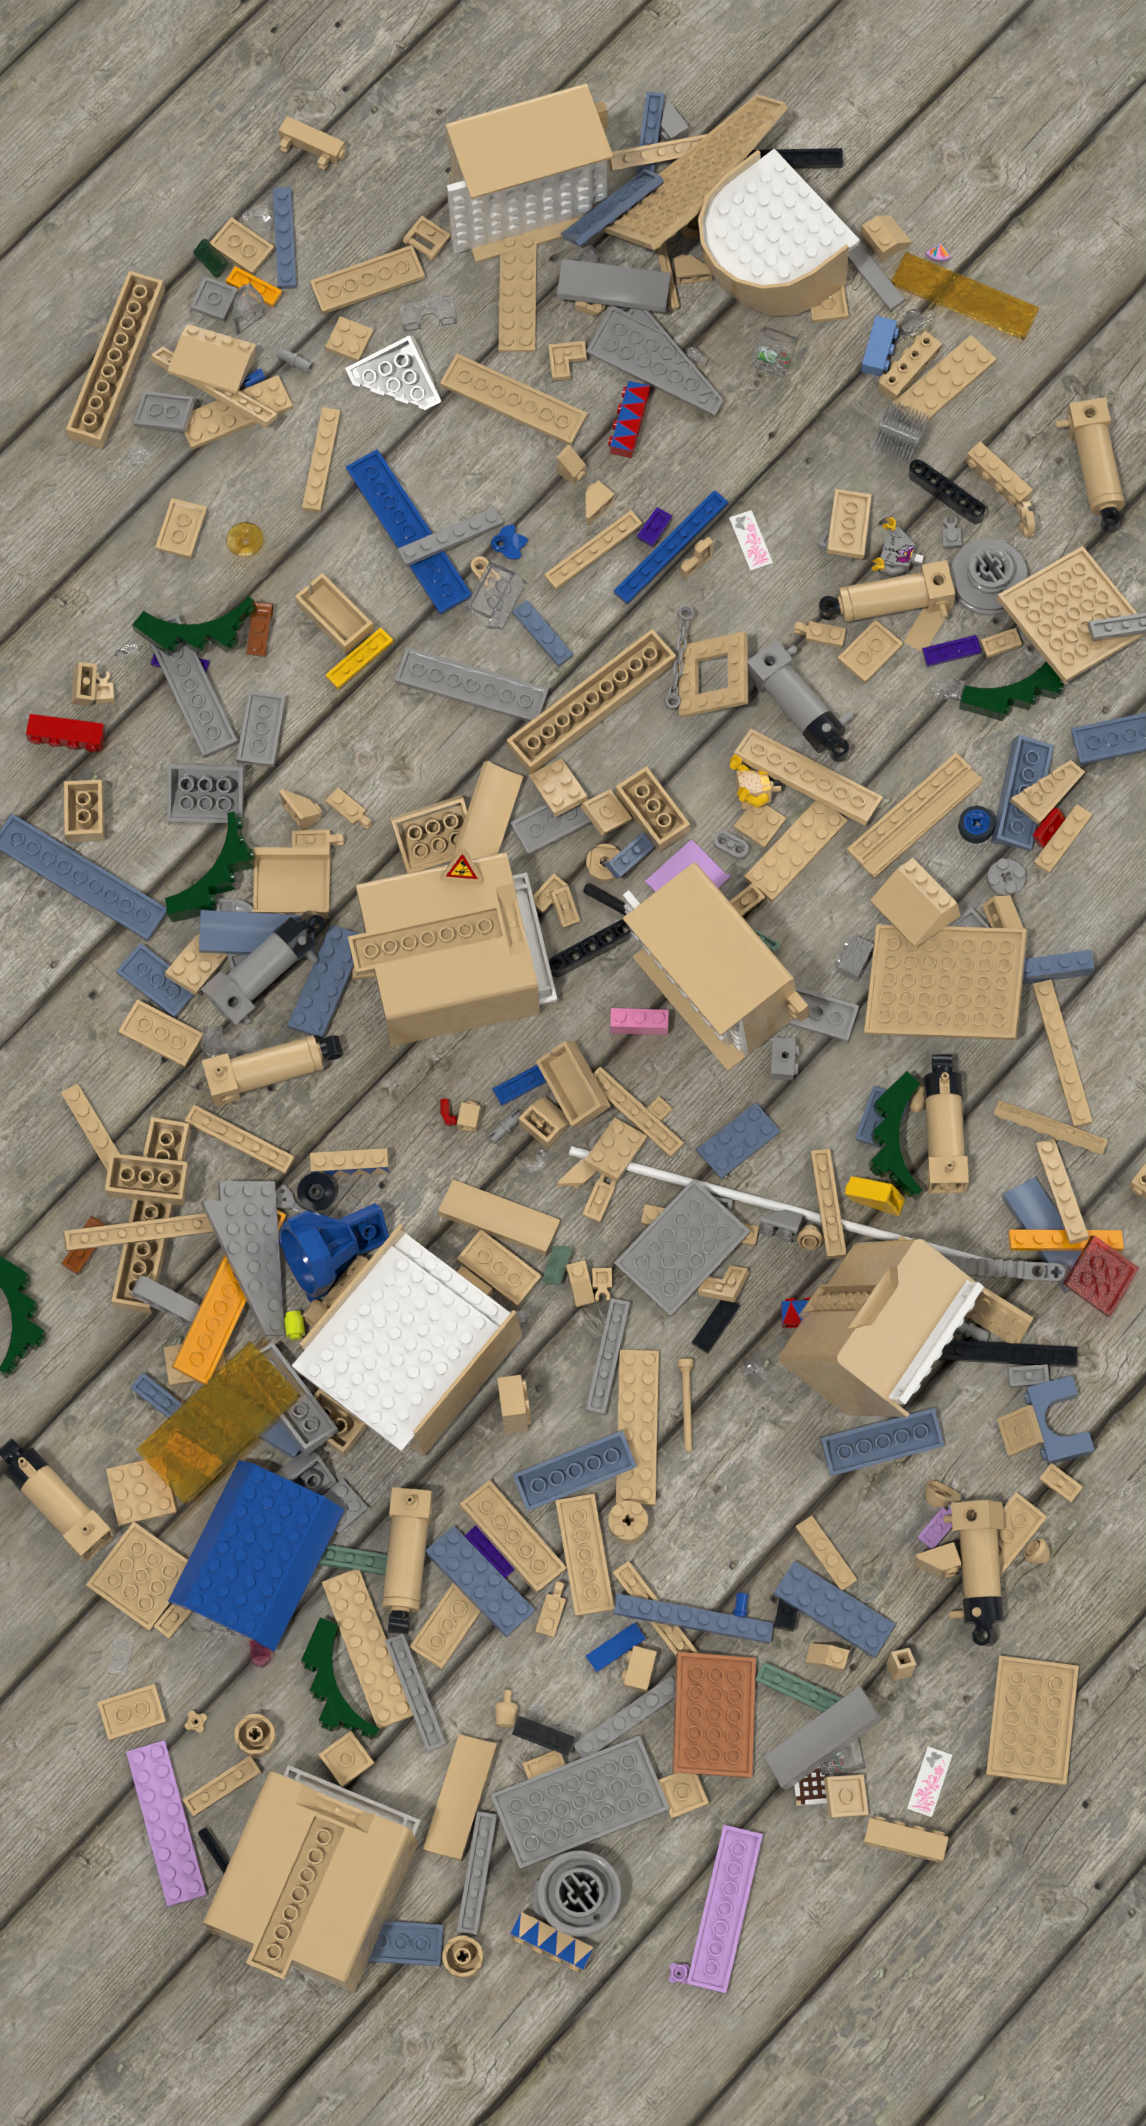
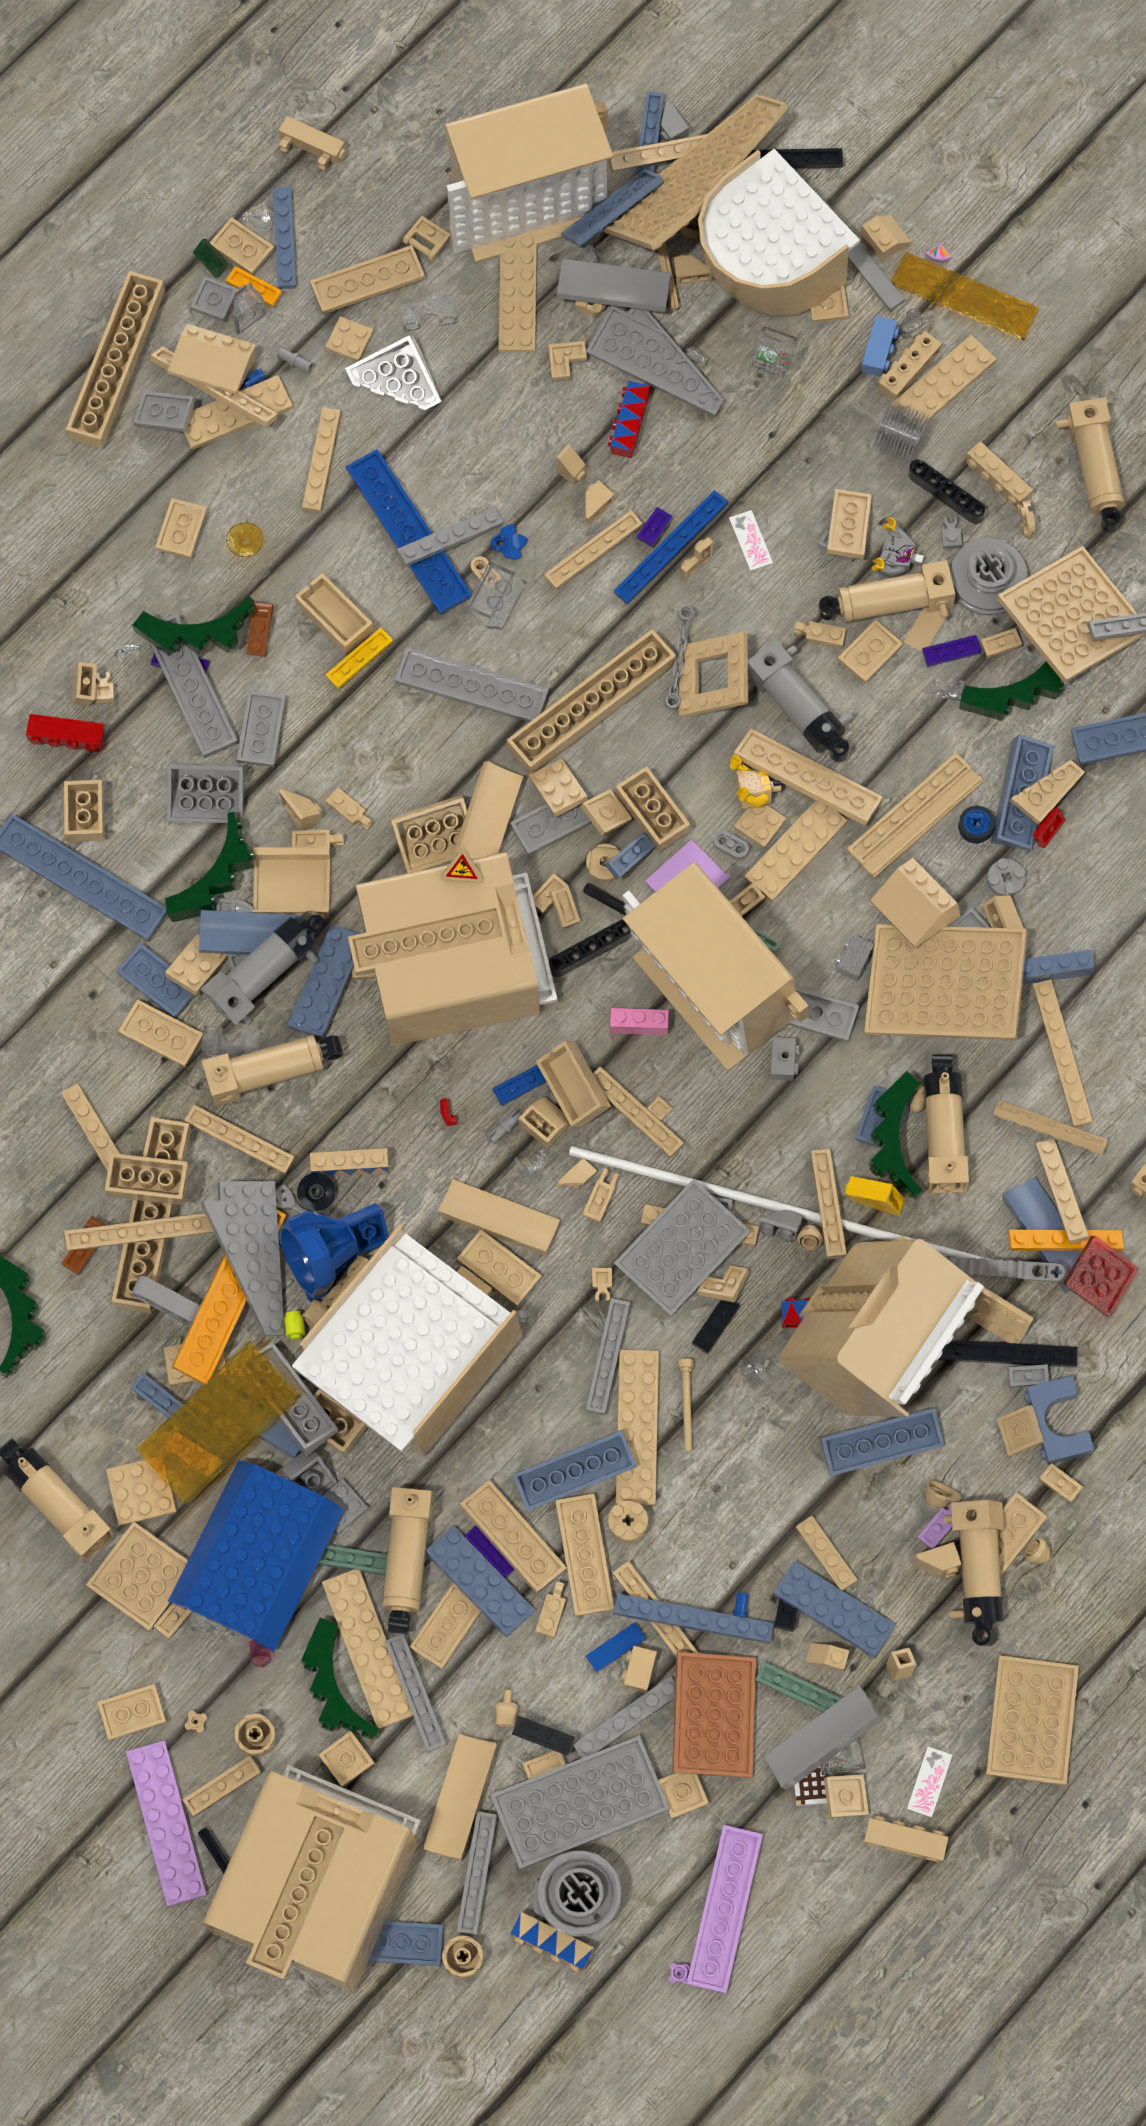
tan plate [440,353,588,446] -> none
tan brick [457,1101,481,1133] -> none
tan brick [497,1375,531,1434] -> none
sand blue plate [512,600,573,667] -> none
sand green plate [542,1246,572,1285] -> none
tan slope [566,1260,595,1307] -> none
tan plate [584,1118,647,1182] -> none
sand blue plate [696,1103,780,1180] -> none
light grey pin [955,1322,990,1342] -> none
tan plate [1034,804,1093,874] -> none

